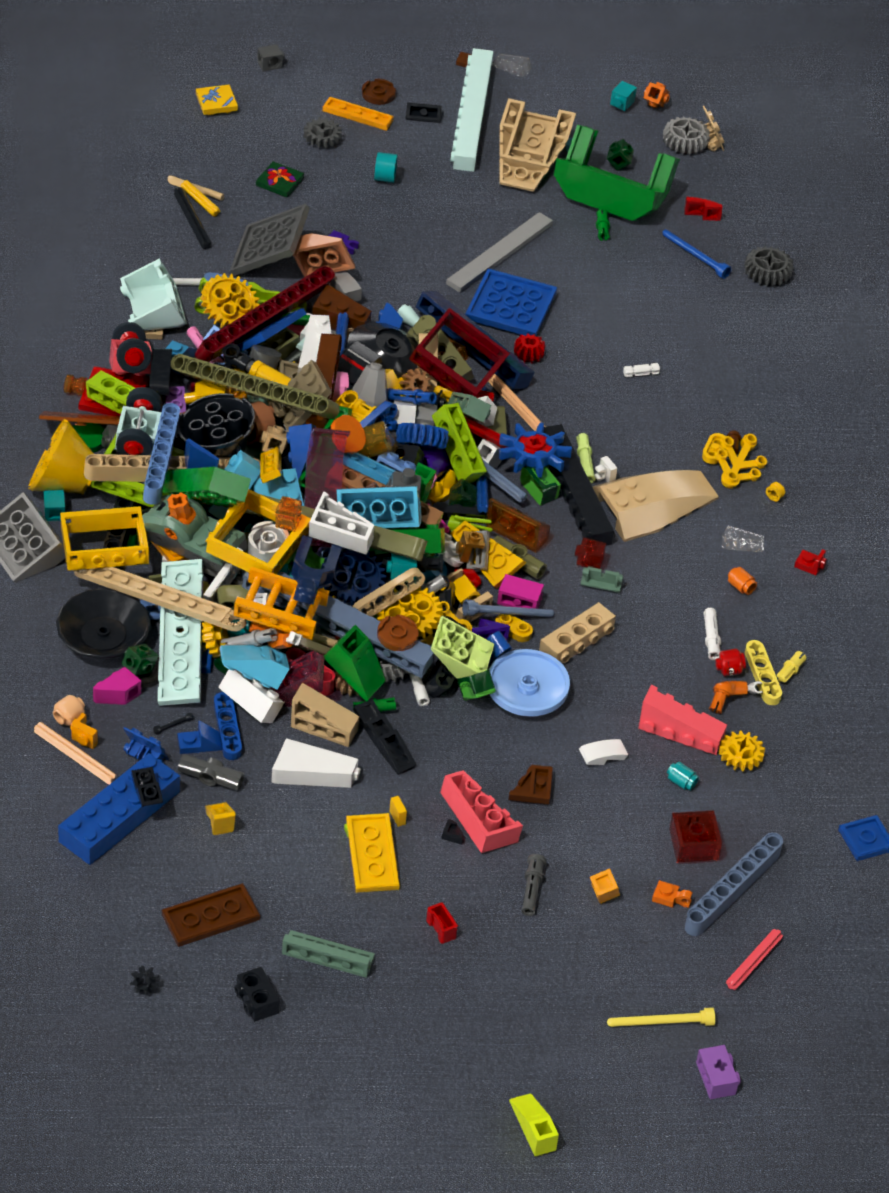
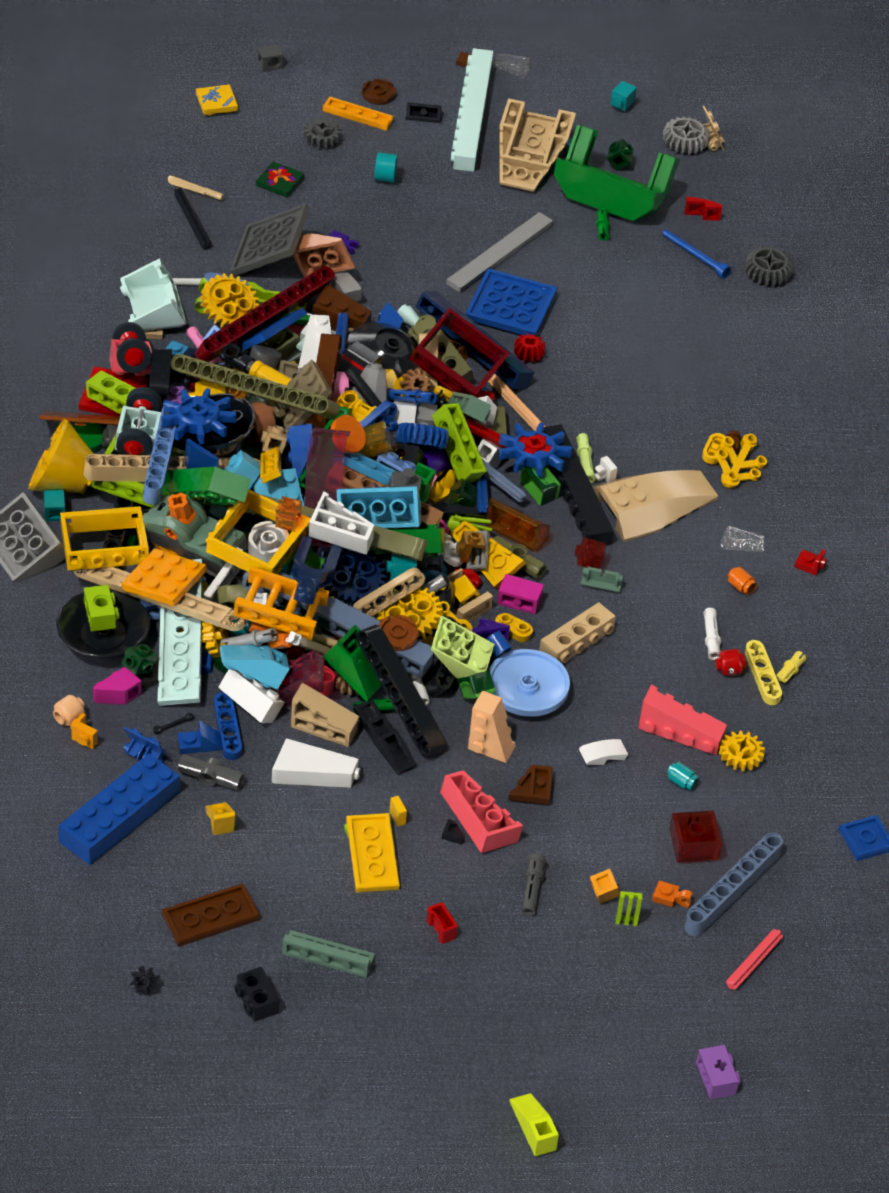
light nougat axle [34,722,117,785] -> none
clear orange wheel [64,374,87,396] -> none
black slope [131,767,163,807] -> none
yellow axle [181,180,220,217] -> none
sand blue piece [462,599,554,617] -> none
light yellow piece [607,1008,715,1027] -> none
white axle [623,363,660,377] -> none
orange brick [643,82,670,108] -> none
orange arm [709,681,763,714] -> none
yellow bush [766,482,786,502] -> none
none -> lime brick [84,585,119,632]
none -> light orange plate [121,548,207,606]
none -> blue gear [161,388,236,444]
none -> black axle [345,366,382,407]
none -> black beam [356,624,446,757]
none -> light nougat wedge [468,691,516,763]
none -> lime tile [615,891,642,926]

